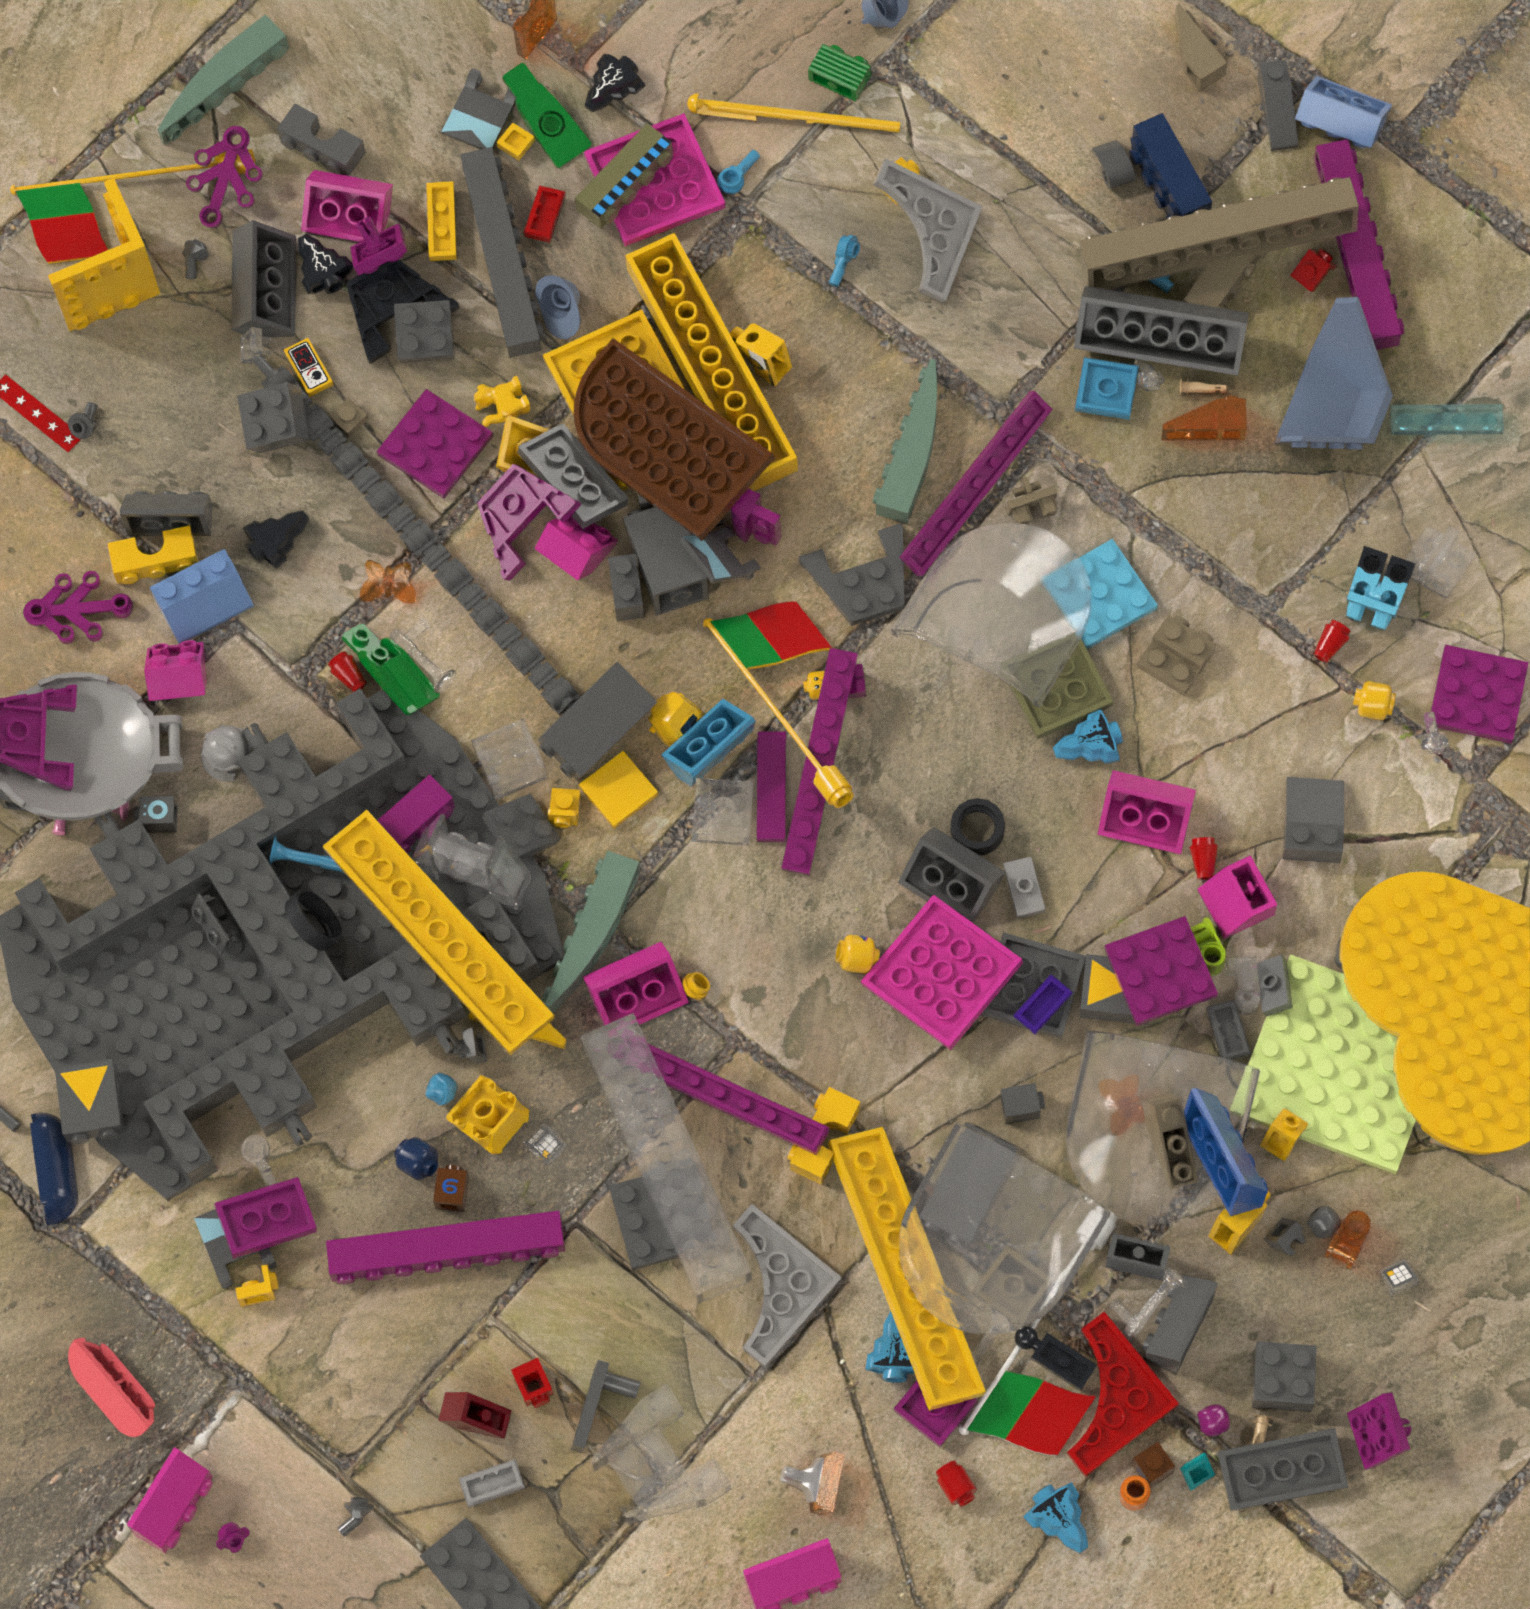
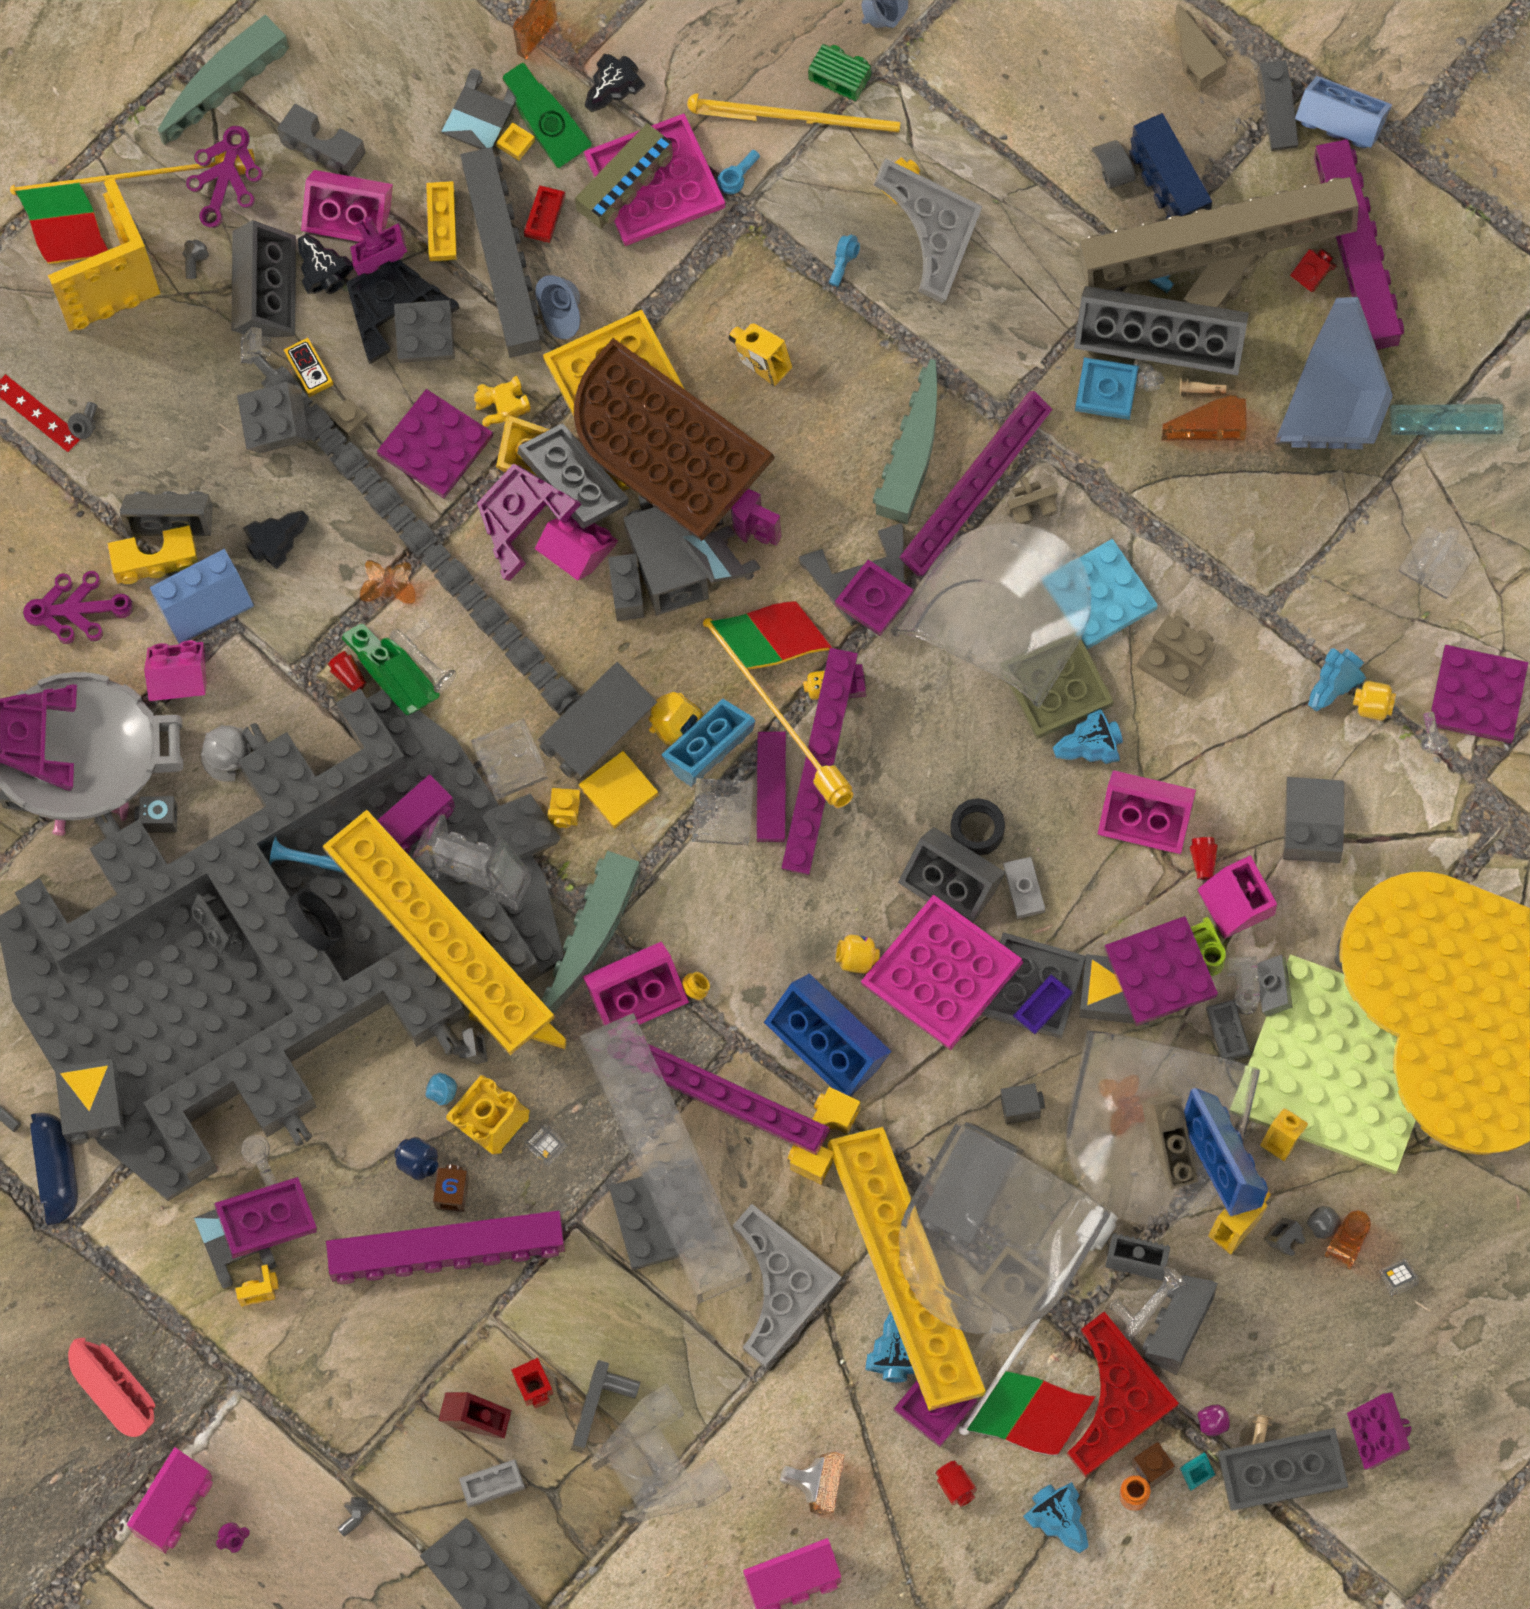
yellow brick [625,233,798,491] -> none
black plate [1014,1326,1097,1392] -> none
dark grey brick [1252,1341,1317,1412] -> none
red cone [1313,619,1351,663] -> none
medium azure hips [1346,546,1416,631] -> none
none -> blue slope [764,973,892,1097]
none -> magenta plate [835,559,913,636]
none -> dark azure rock [1308,648,1366,712]

